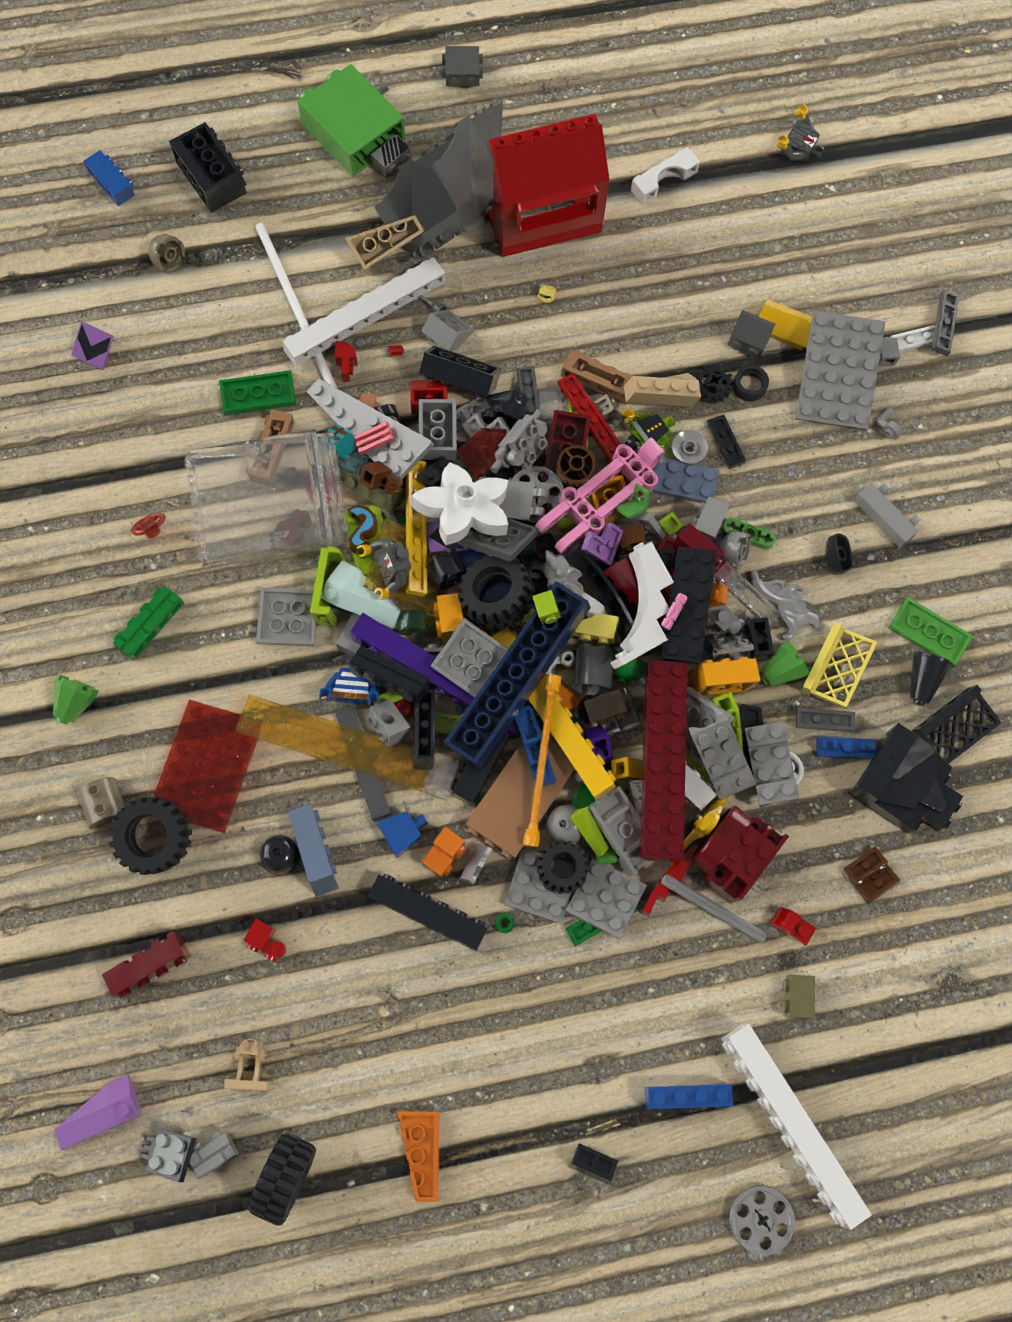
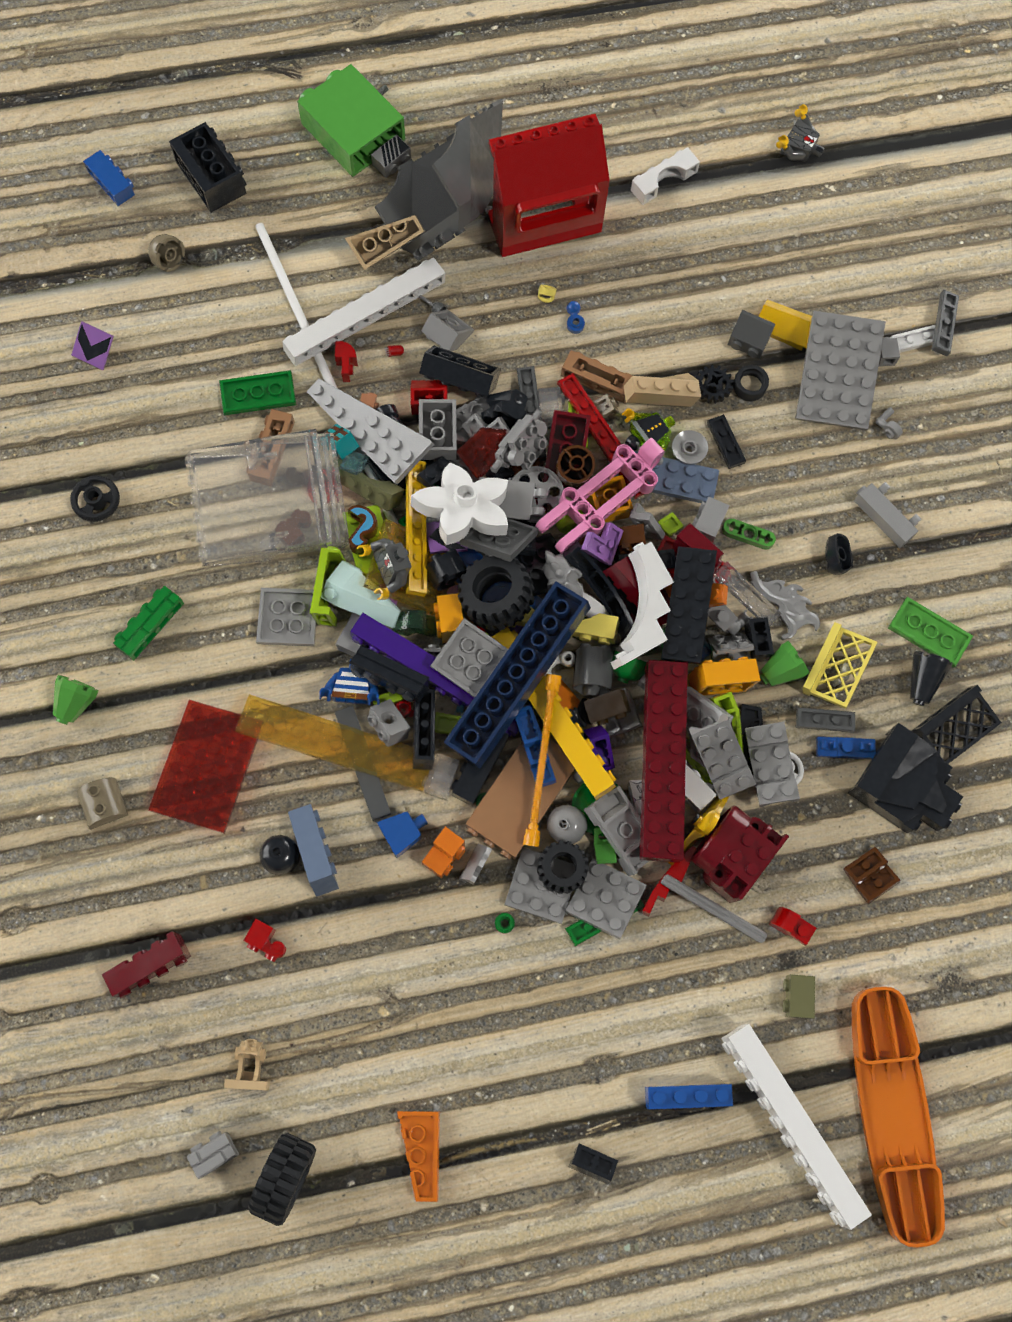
medium lavender wedge [55,1075,143,1150] -> none
black tyre [109,796,192,875] -> none
clear red piece [131,513,166,538] -> none
piece [139,1127,197,1183] -> none
coral tile [354,421,394,455] -> none
reddish brown brick [359,461,403,495] -> none
black brick [368,874,488,952] -> none
dark grey brick [442,46,483,87] -> none
lime brick [533,590,561,624] -> none
lime piece [570,807,609,857] -> none
yellow brick [611,757,642,782] -> none
bright green bracket [616,483,650,519] -> none
bright pink axle [661,593,687,630] -> none
light grey cylinder [717,531,751,570] -> none
light grey wedge [729,1186,795,1255] -> none
none -> black wheel [70,475,120,522]
none -> blue plate [566,301,585,334]
none -> orange piece [852,987,945,1248]

